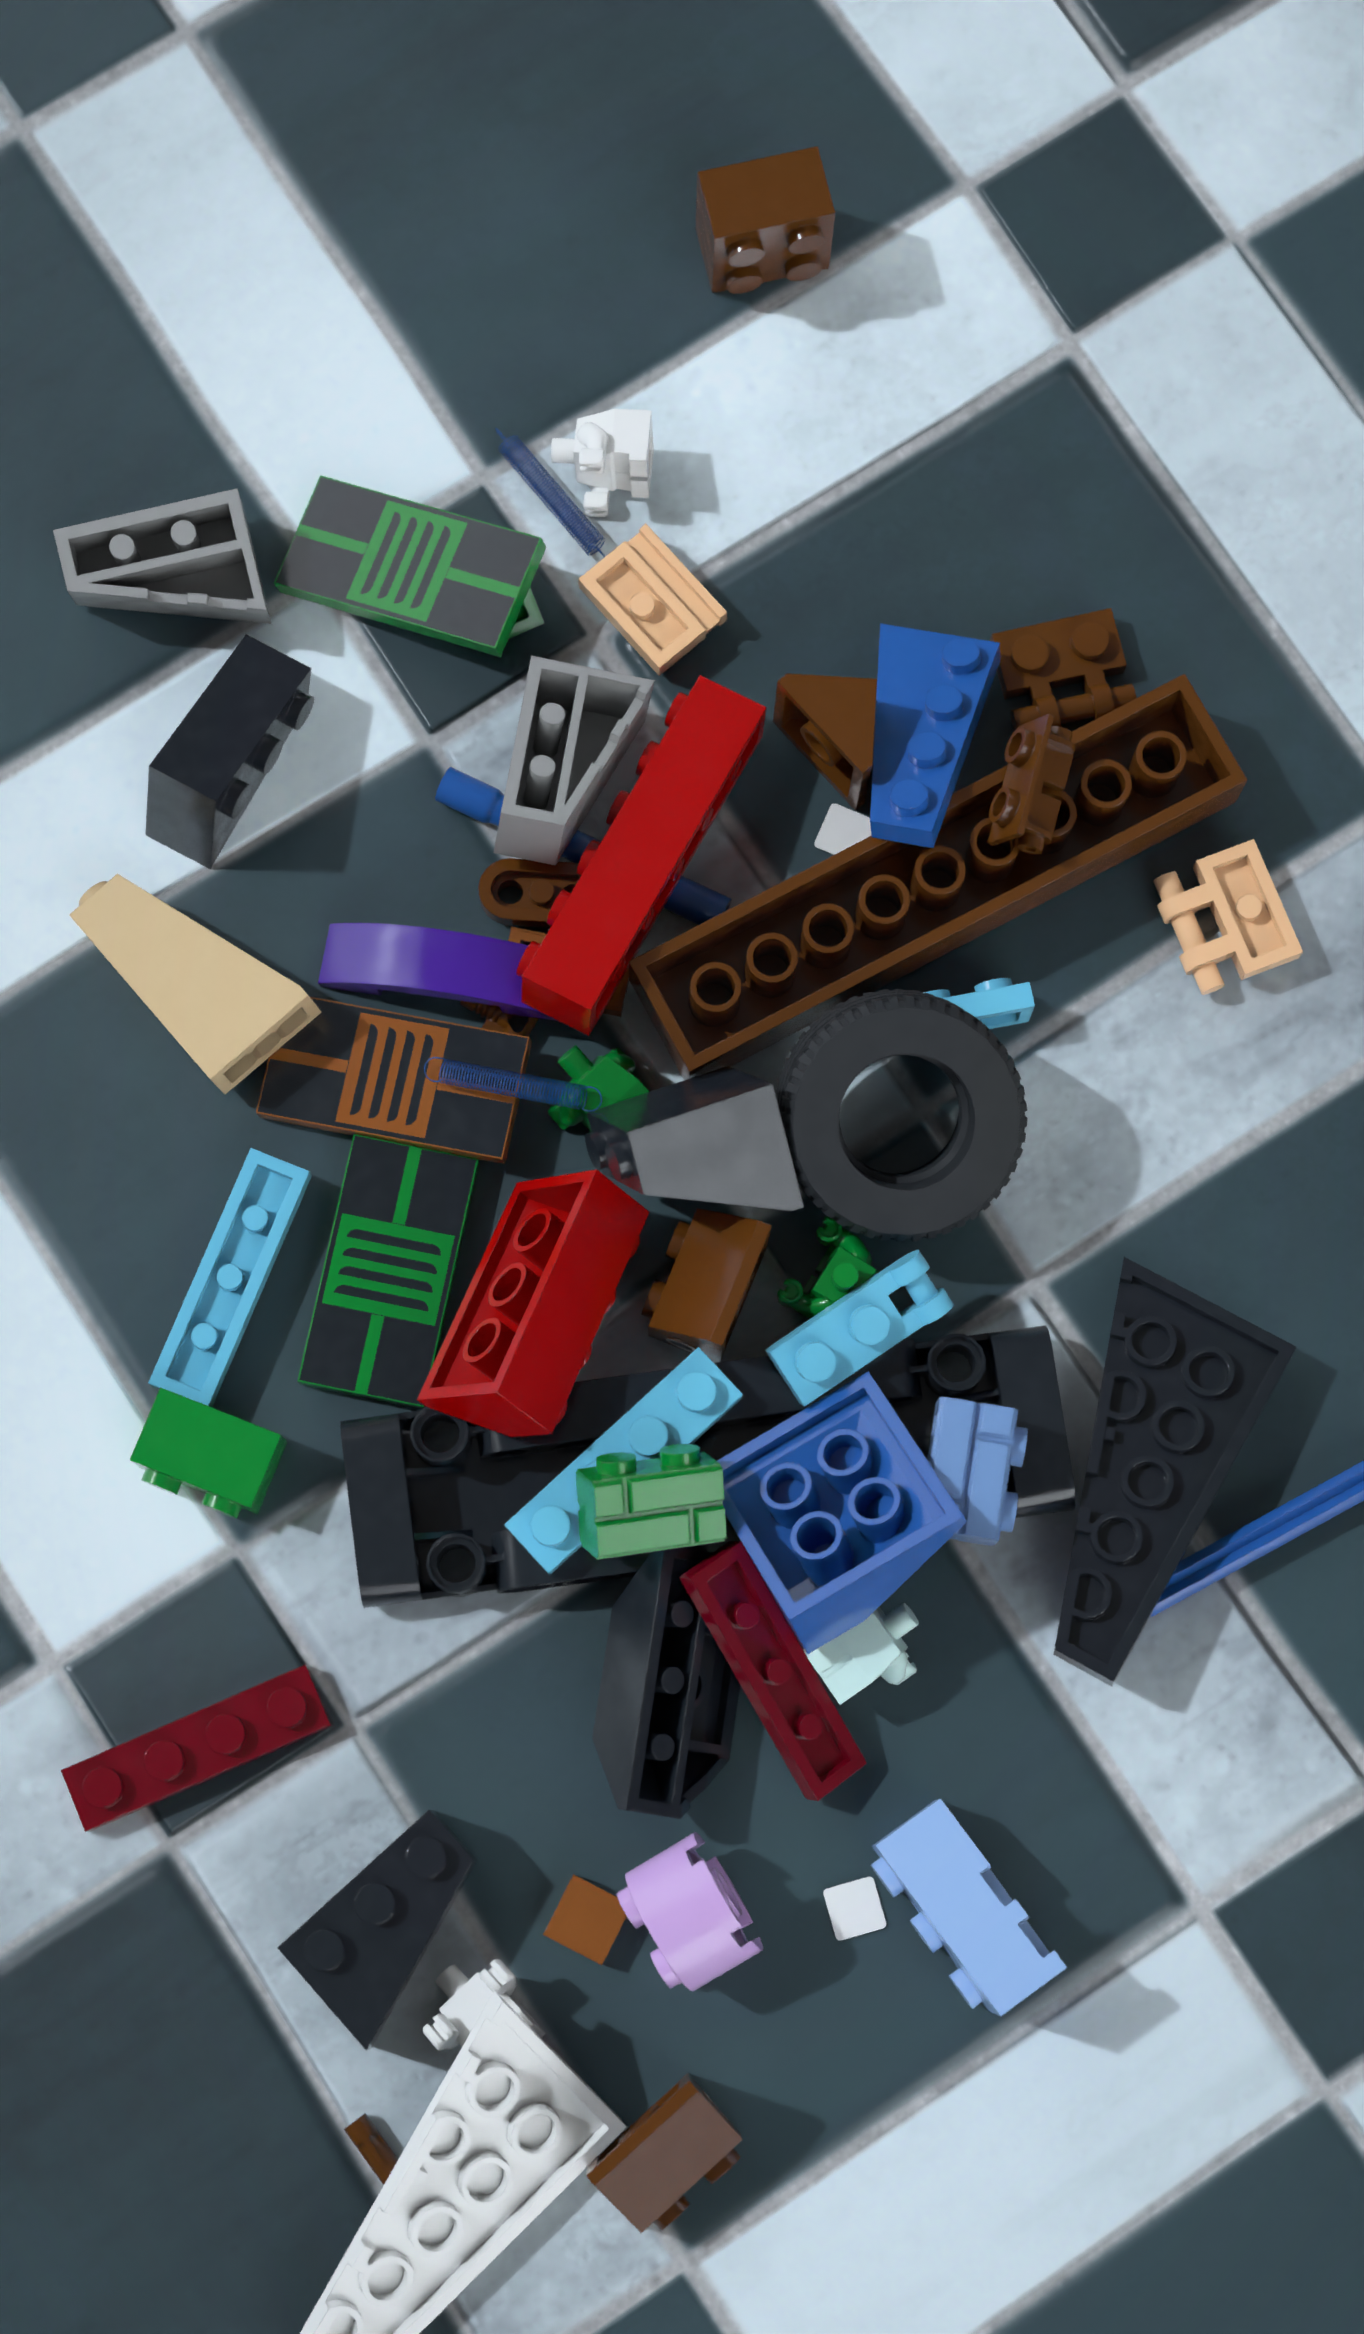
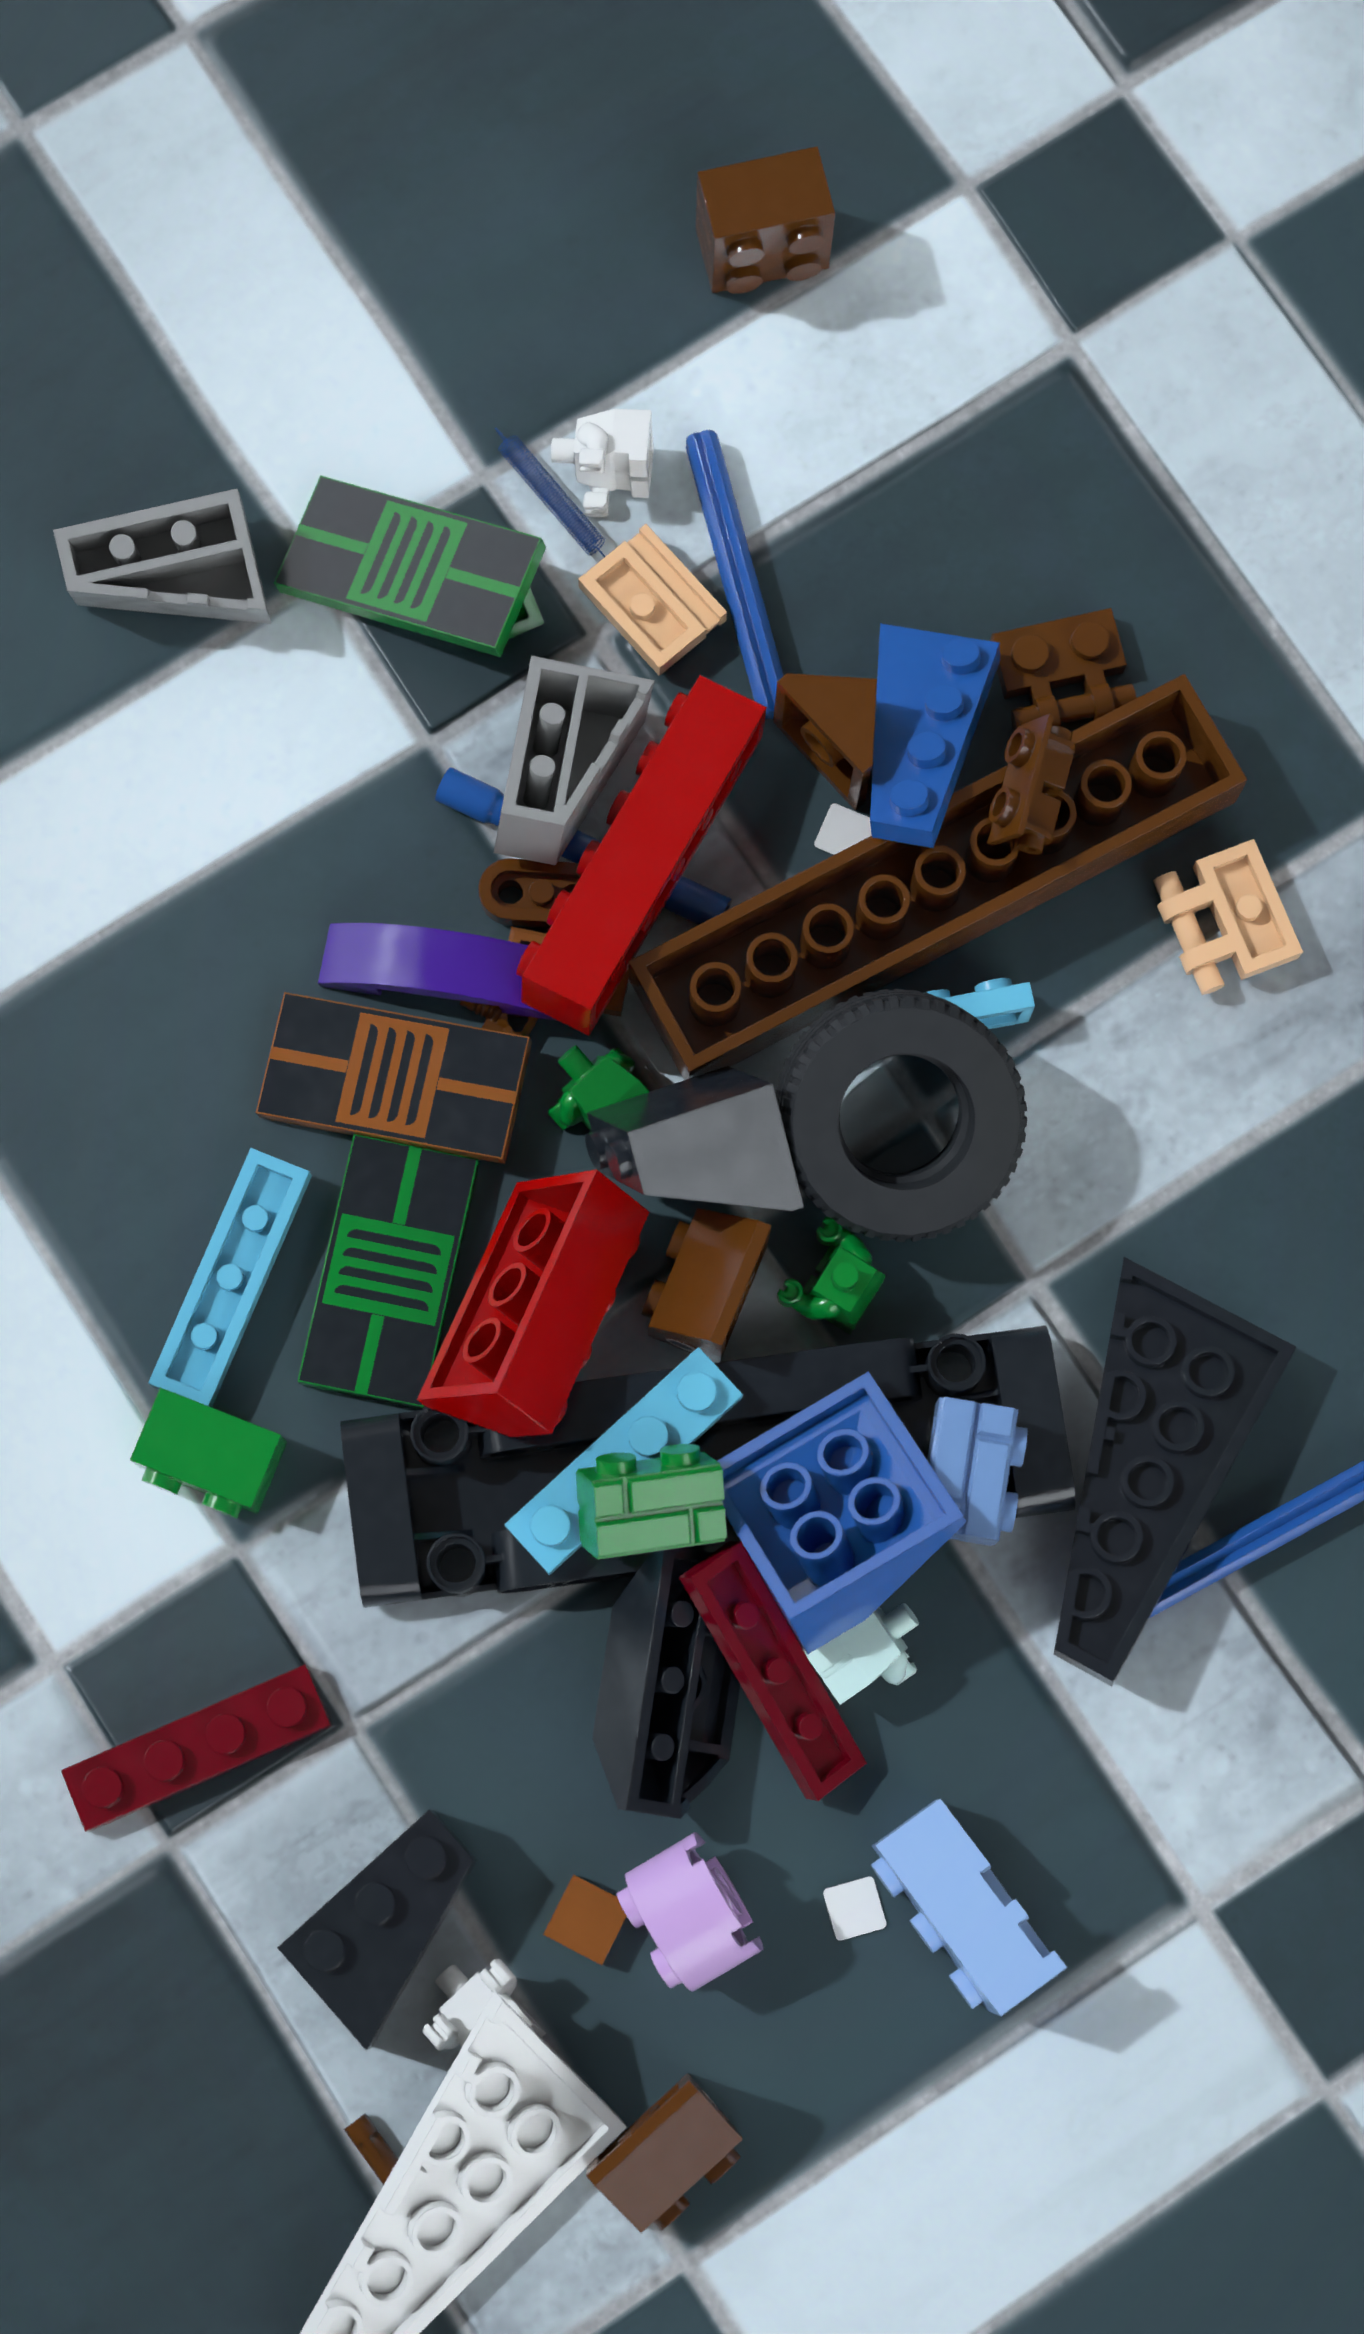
tan slope [69,874,321,1095] -> none
black wedge [145,634,314,869] -> none
blue piece [424,1057,602,1112] -> none
medium azure plate [765,1250,954,1407] -> none
none -> blue axle [686,430,784,720]

